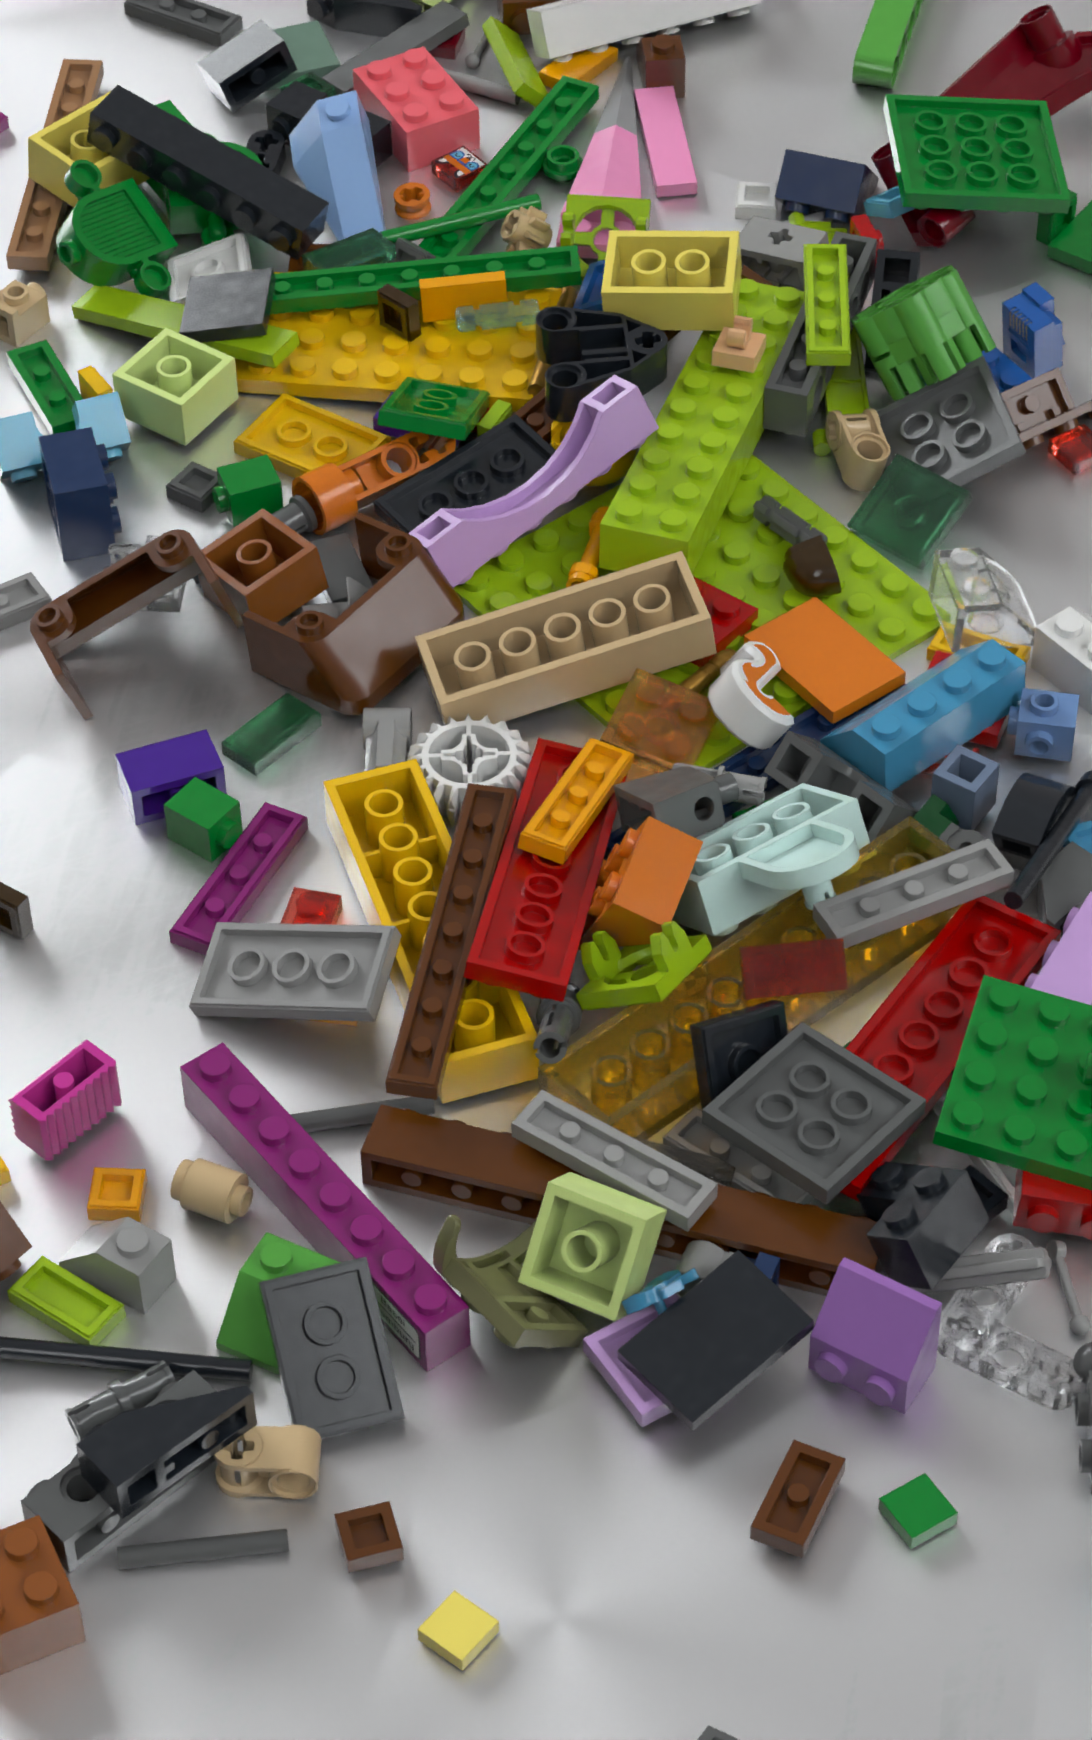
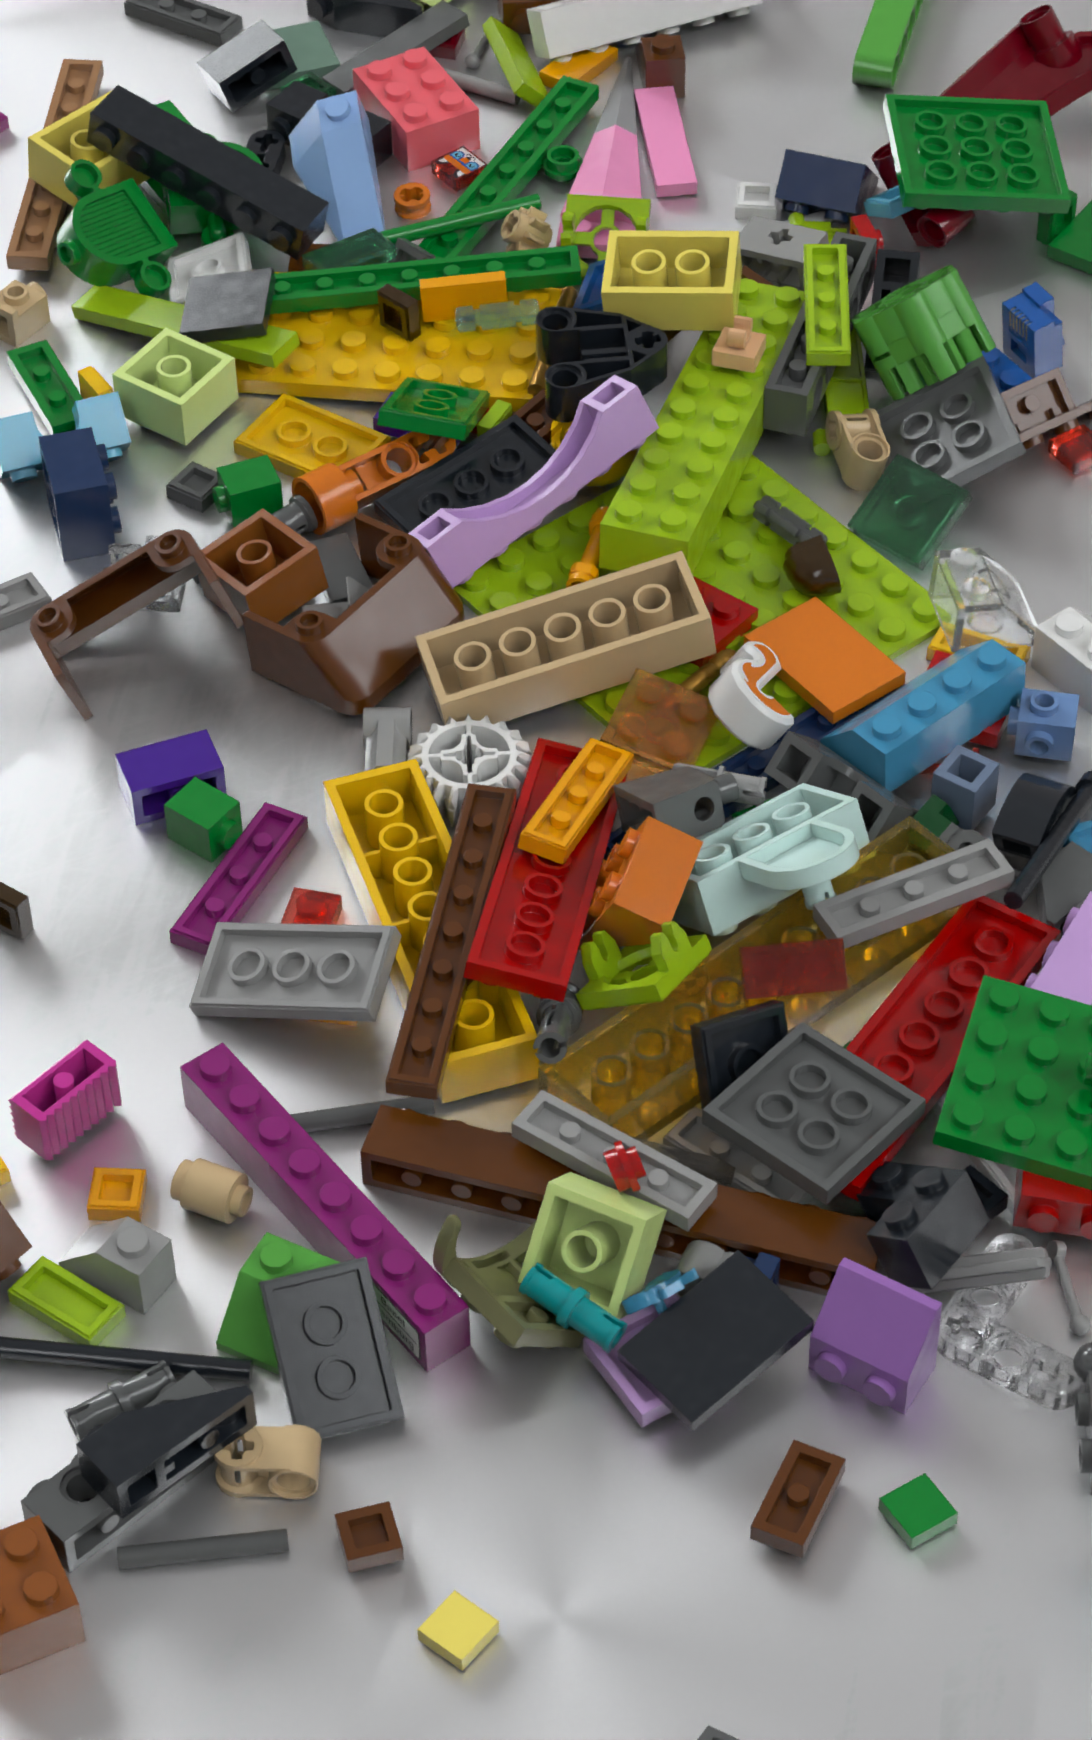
clear green tile [221,692,322,776] -> none
none -> teal pin [519,1263,628,1353]
none -> red plate [603,1140,647,1193]

